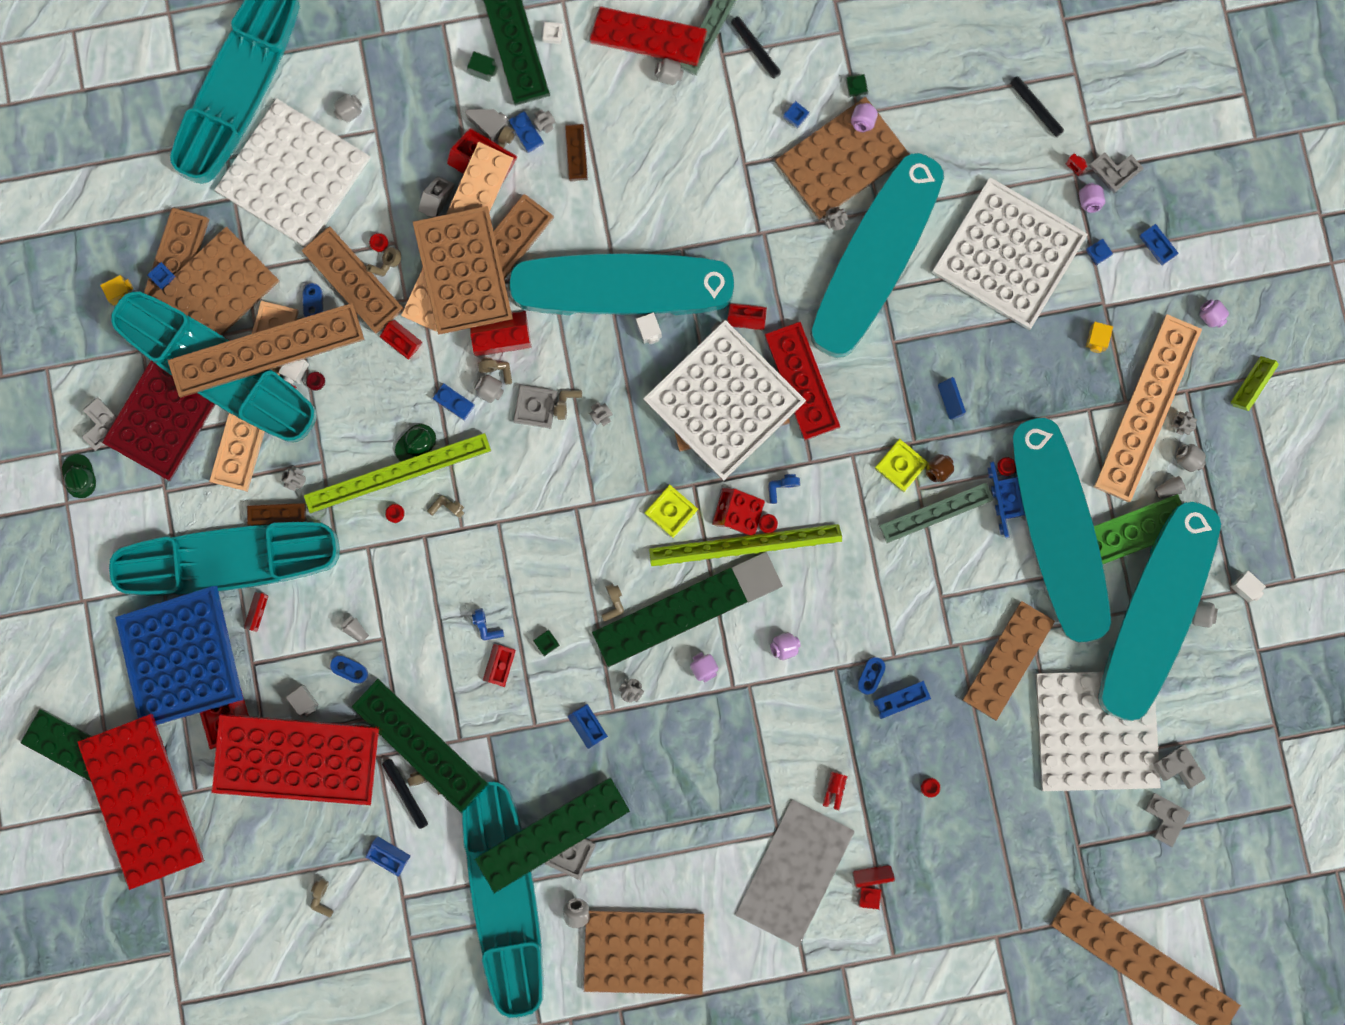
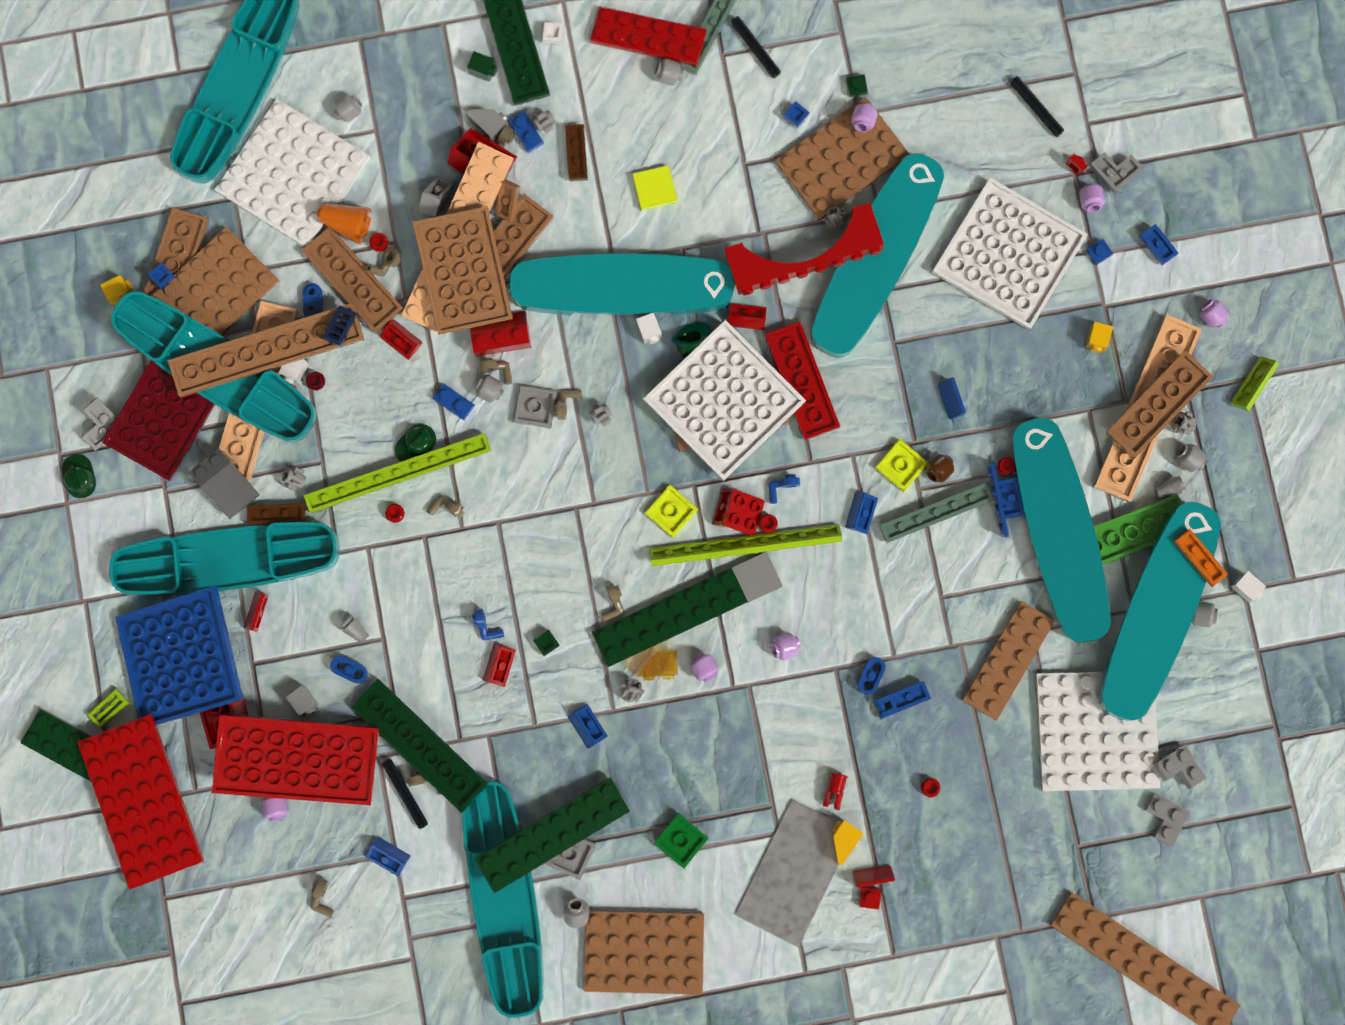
none -> lime tile [87,688,130,729]
none -> dark grey slope [189,448,260,519]
none -> lavender head [261,798,289,822]
none -> orange cone [317,204,372,244]
none -> dark blue slope [322,305,357,348]
none -> medium nougat slope [495,179,525,222]
none -> neon yellow tile [632,165,678,211]
none -> clear yellow slope [639,651,678,681]
none -> green plate [654,813,709,869]
none -> dark green piece [672,322,710,358]
none -> red arch [724,202,884,296]
none -> yellow slope [832,819,864,866]
none -> blue slope [845,492,878,534]
none -> medium nougat plate [1106,350,1214,459]
none -> orange tile [1173,529,1228,587]

